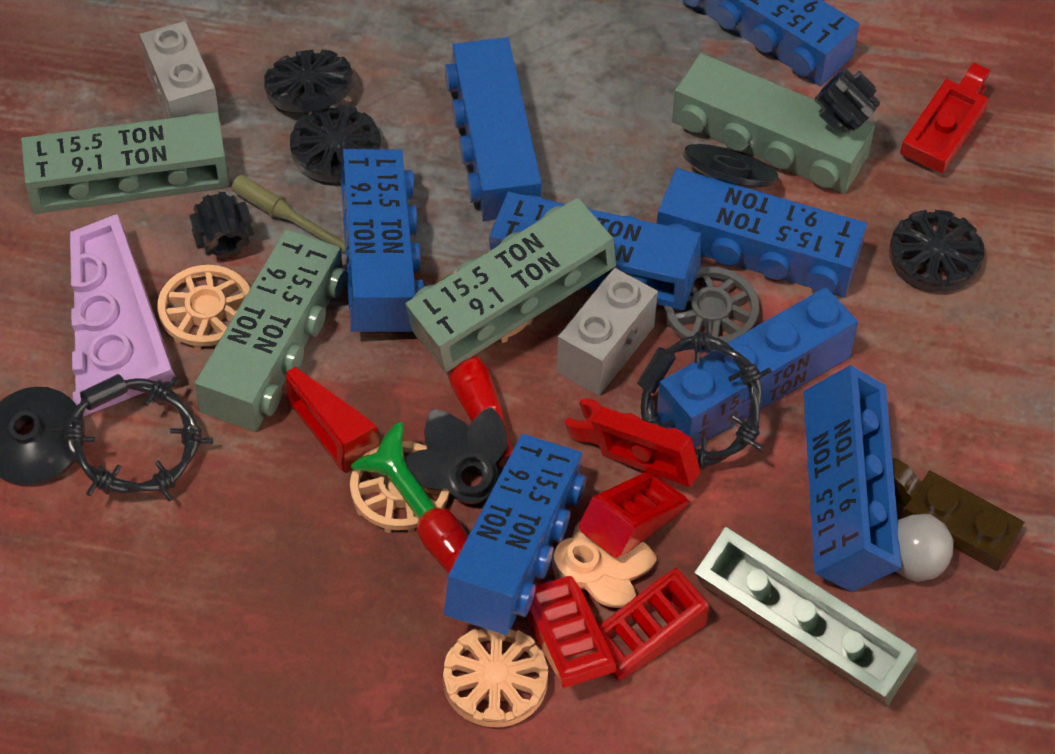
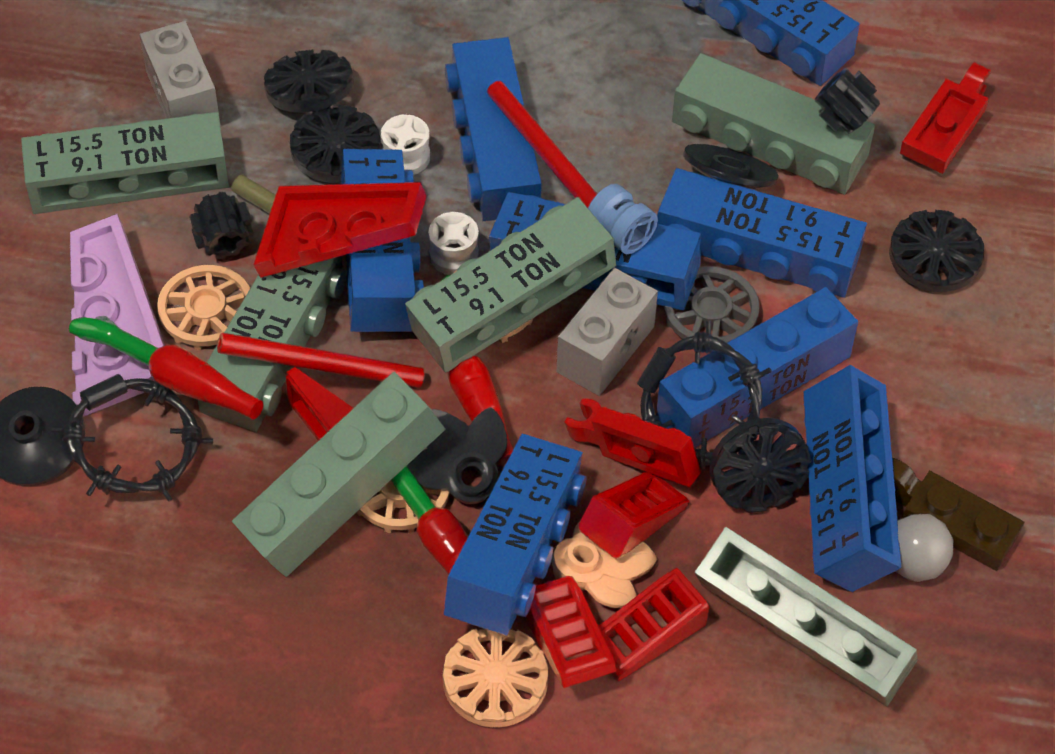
none -> red piece [69,316,264,420]
none -> red piece [217,332,424,388]
none -> sand green brick [232,371,445,577]
none -> red wing [253,182,427,278]
none -> white wheel [381,115,430,175]
none -> white wheel [428,212,479,275]
none -> red piece [487,81,597,208]
none -> medium blue wheel [588,183,658,254]
none -> black wheel [710,418,811,512]

